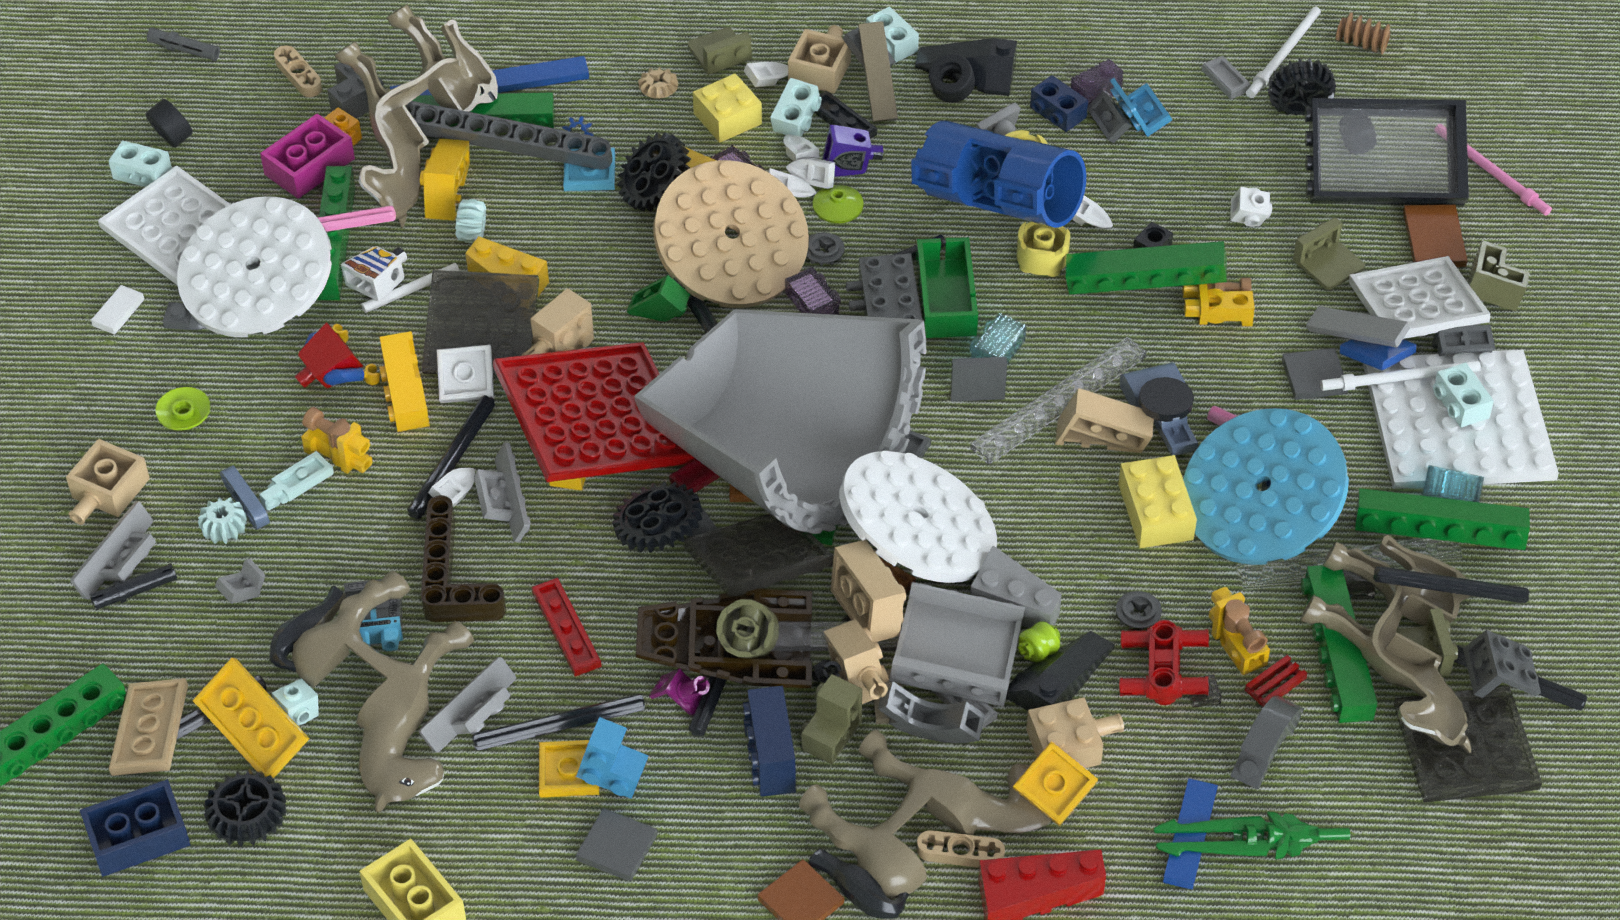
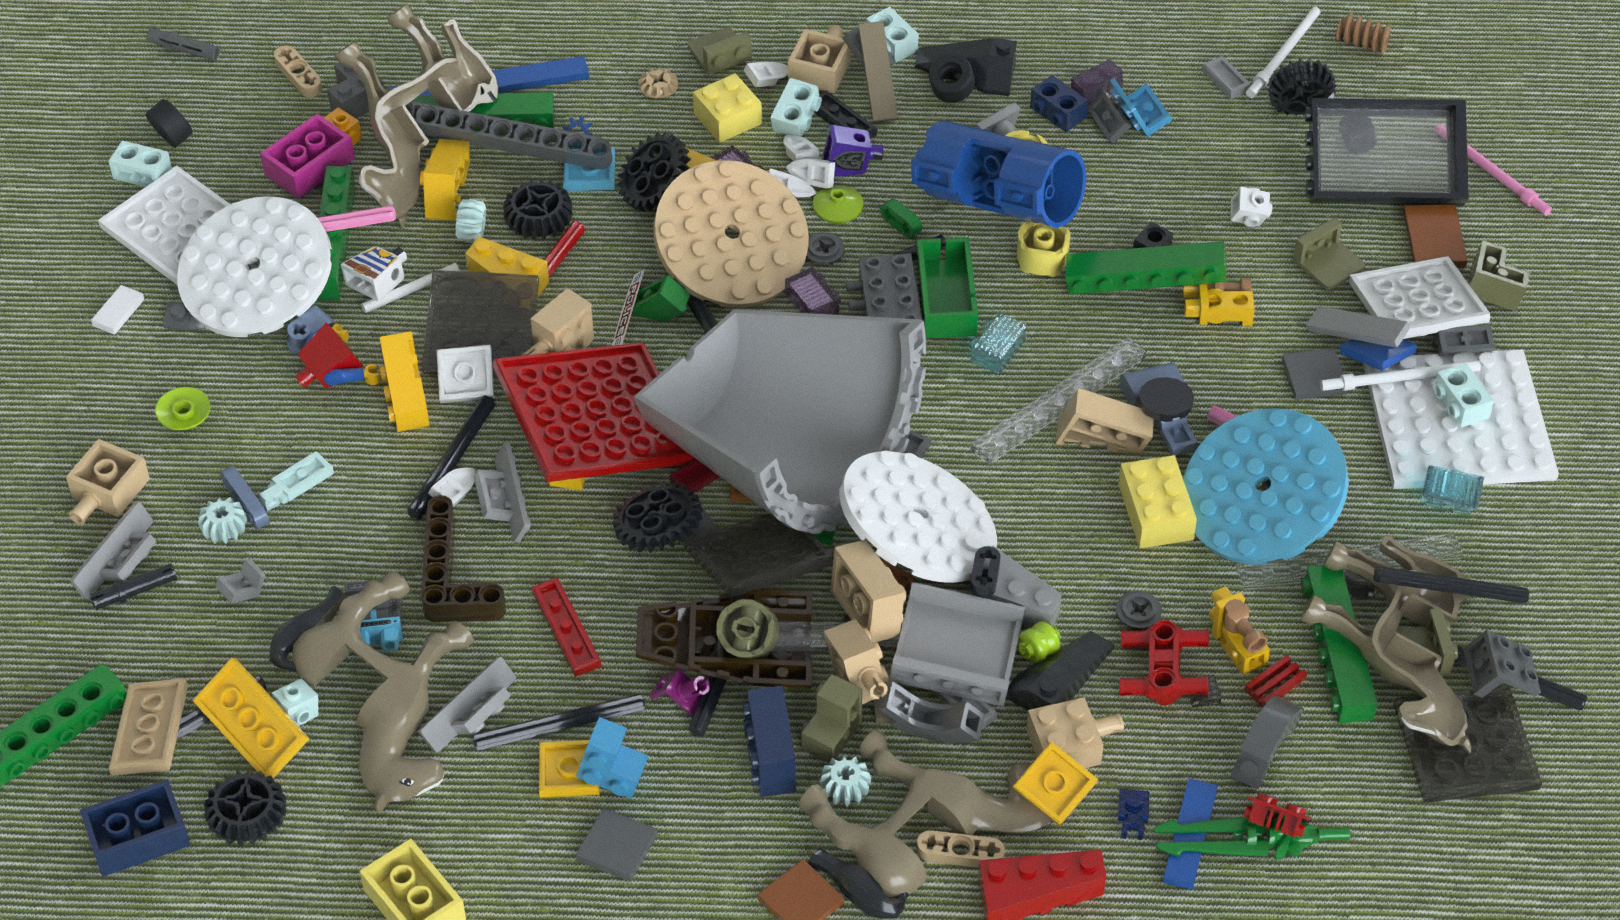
yellow hips [301,407,373,474] -> none
black pin [812,660,841,683] -> none
dark grey tile [950,357,1007,402] -> none
white plate [1072,196,1113,228] -> none
green brick [1355,488,1530,551] -> none
none -> sand blue piece [287,306,336,354]
none -> black gear [503,179,573,241]
none -> red axle [544,221,585,278]
none -> sticker [612,270,645,346]
none -> light aqua gear [820,755,871,807]
none -> green beam [880,198,922,238]
none -> black beam [971,546,1001,598]
none -> clear blue plate [1118,789,1150,840]
none -> red hinge [1244,793,1312,838]

